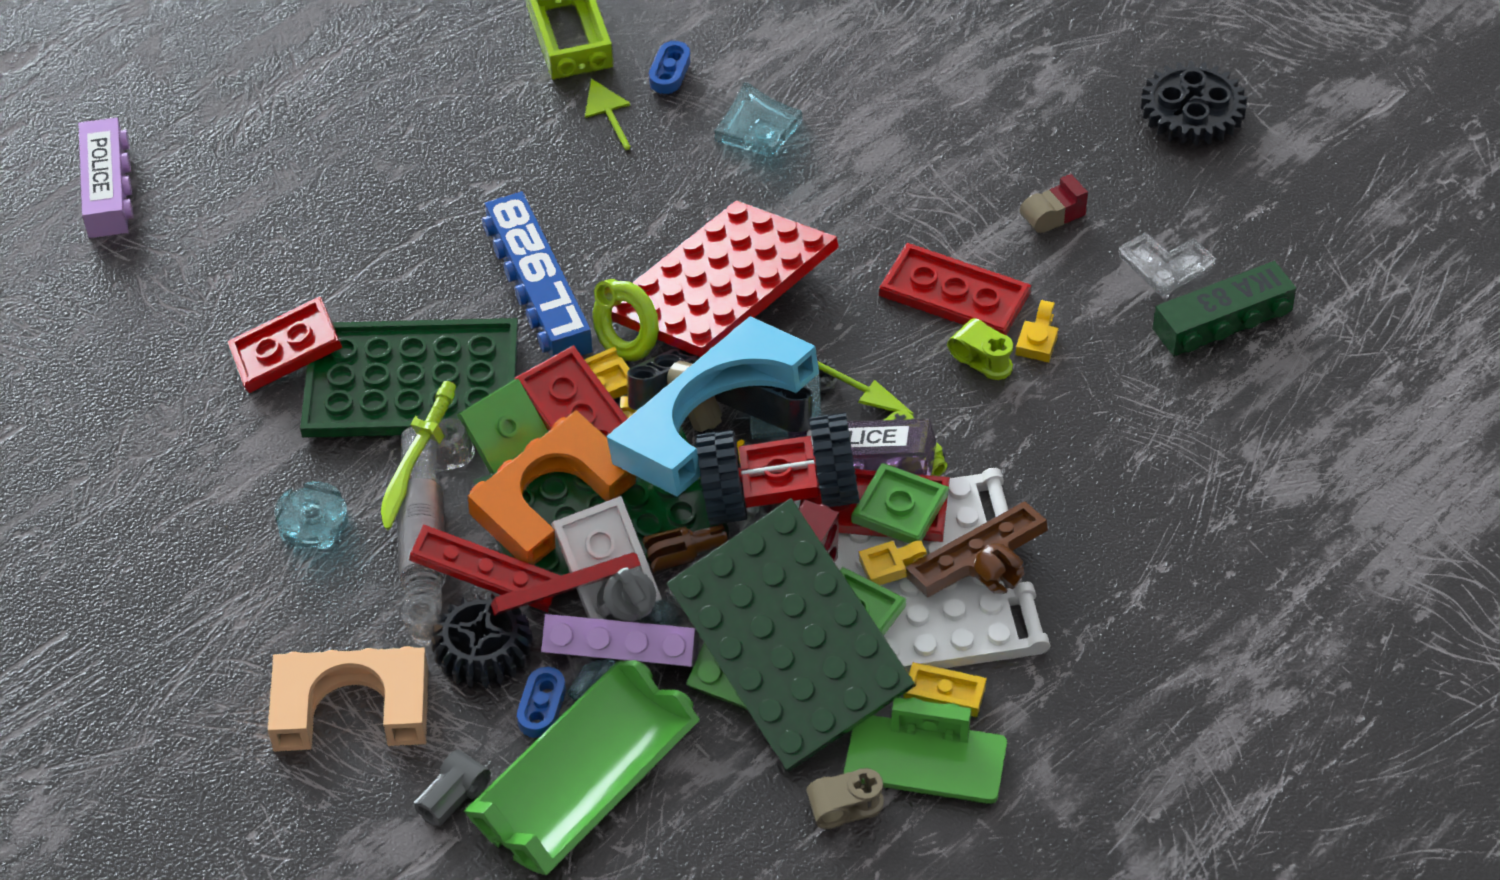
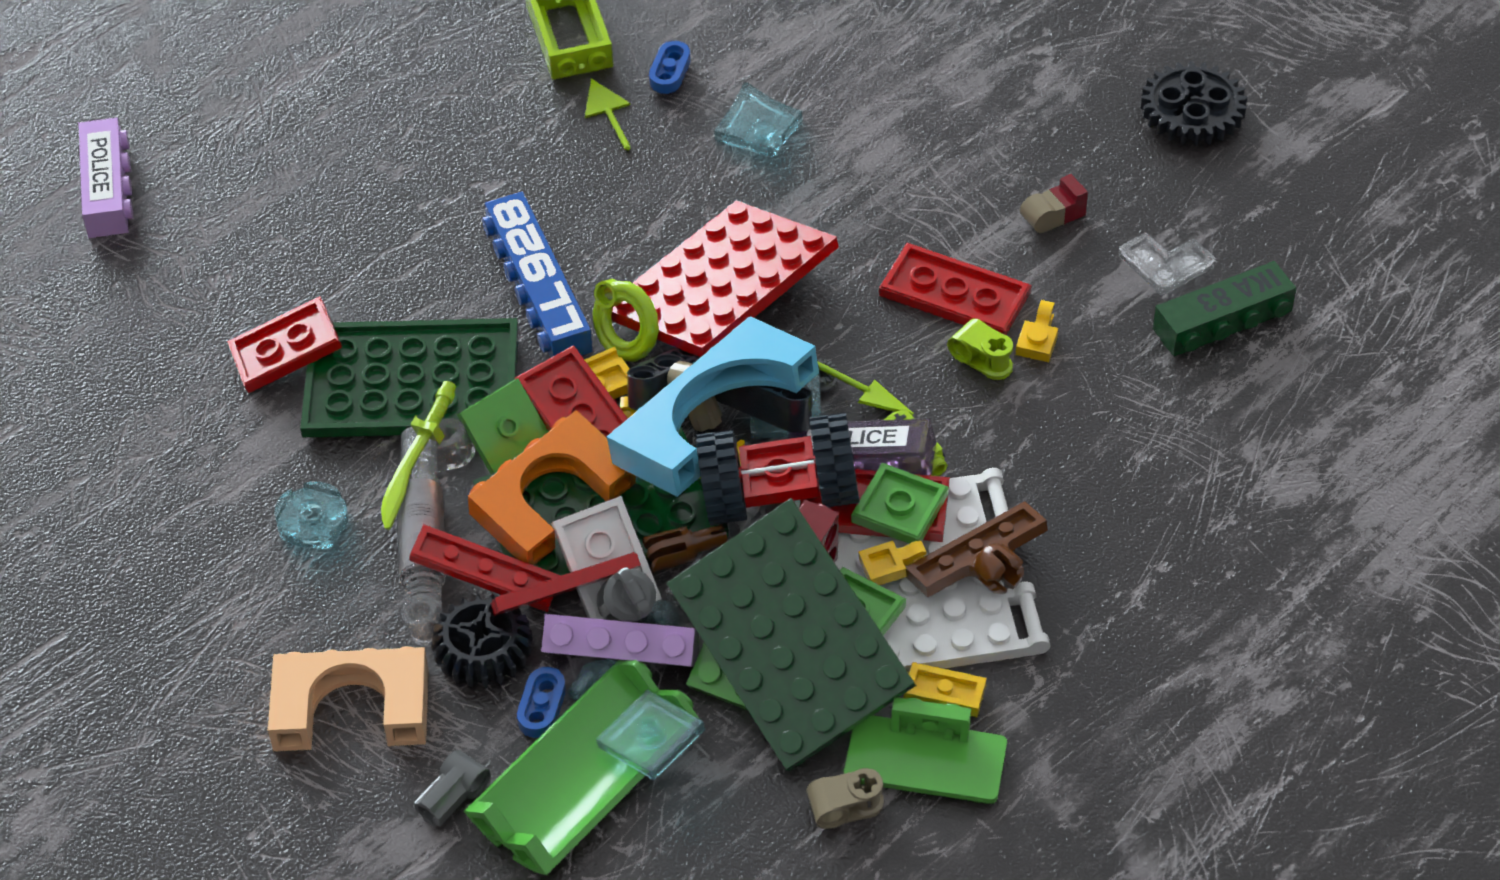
none -> clear light blue plate [596,690,705,780]

